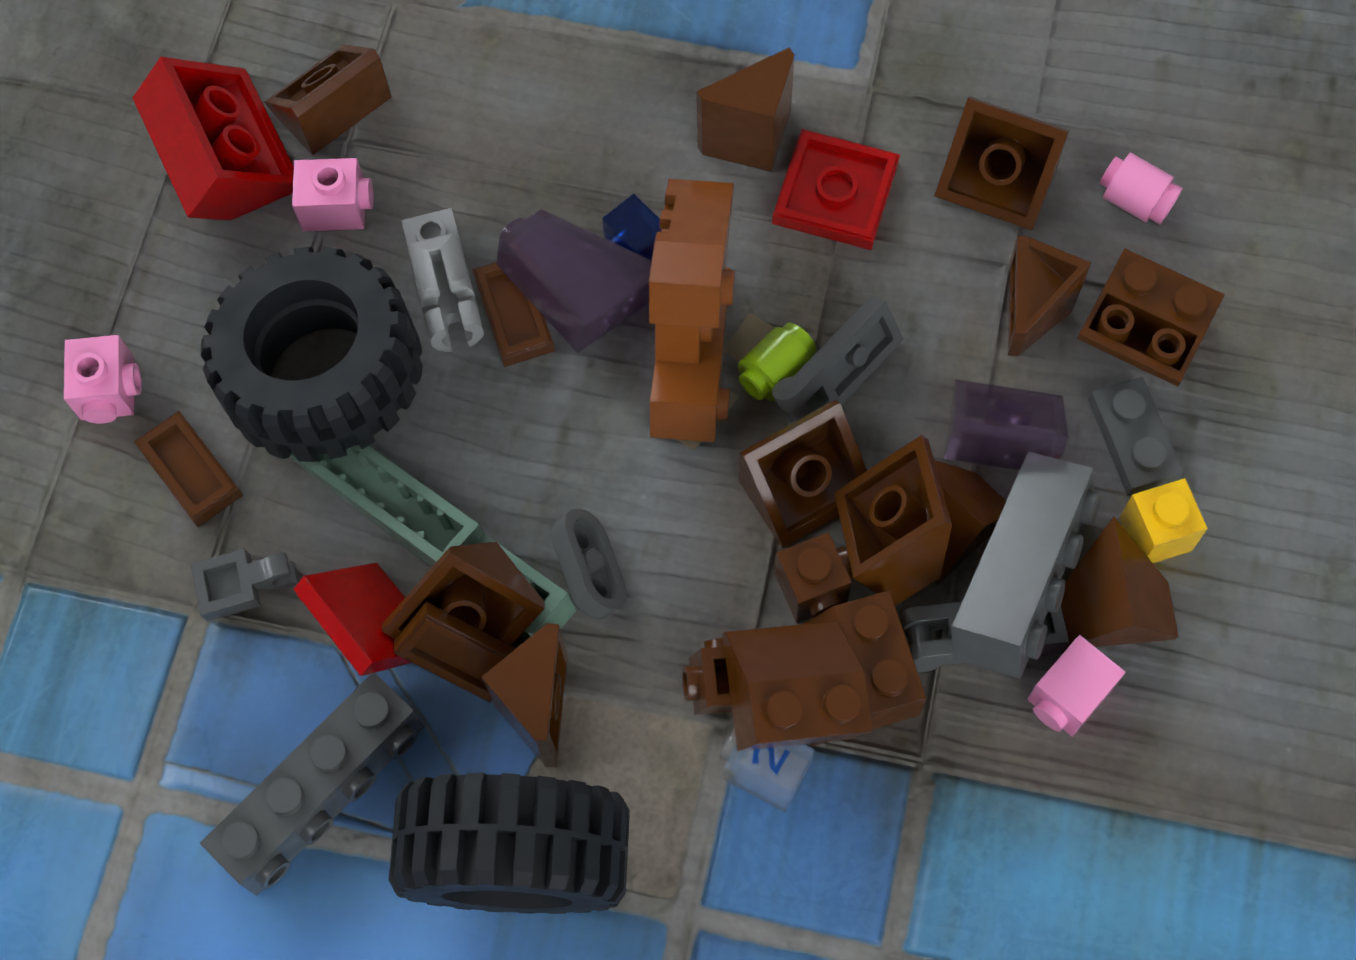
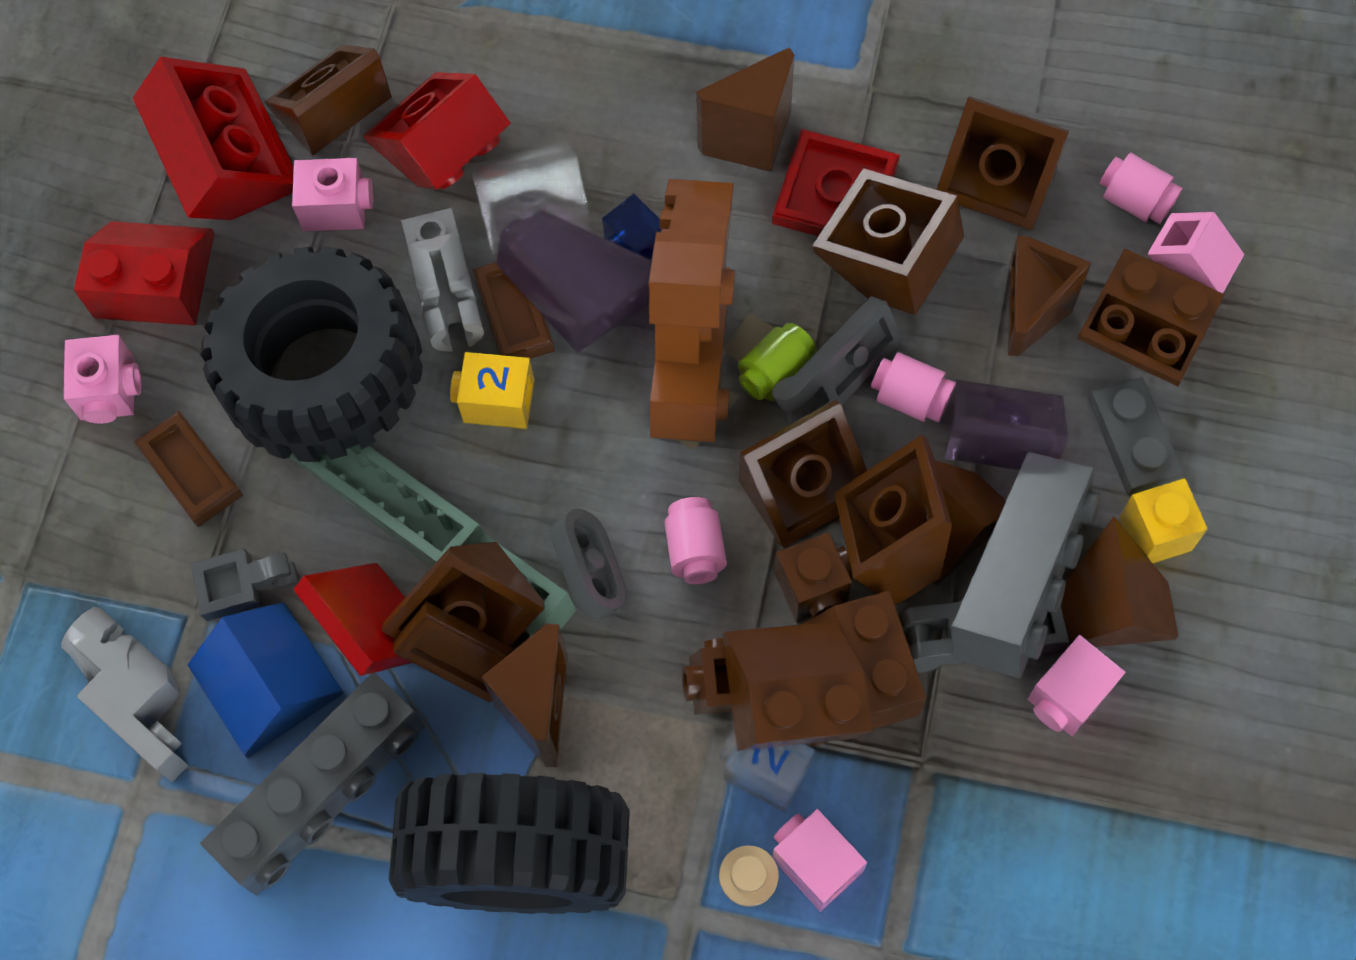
none -> light grey plate [61,607,189,783]
none -> red slope [74,221,215,326]
none -> blue slope [188,602,344,758]
none -> red slope [362,72,511,190]
none -> yellow brick [450,352,535,429]
none -> clear slope [469,140,593,257]
none -> bright pink brick [664,497,727,584]
none -> tan plate [719,845,779,907]
none -> bright pink brick [772,809,867,912]
none -> reddish brown slope [812,168,964,315]
none -> bright pink brick [871,352,956,423]
none -> bright pink brick [1147,212,1245,293]

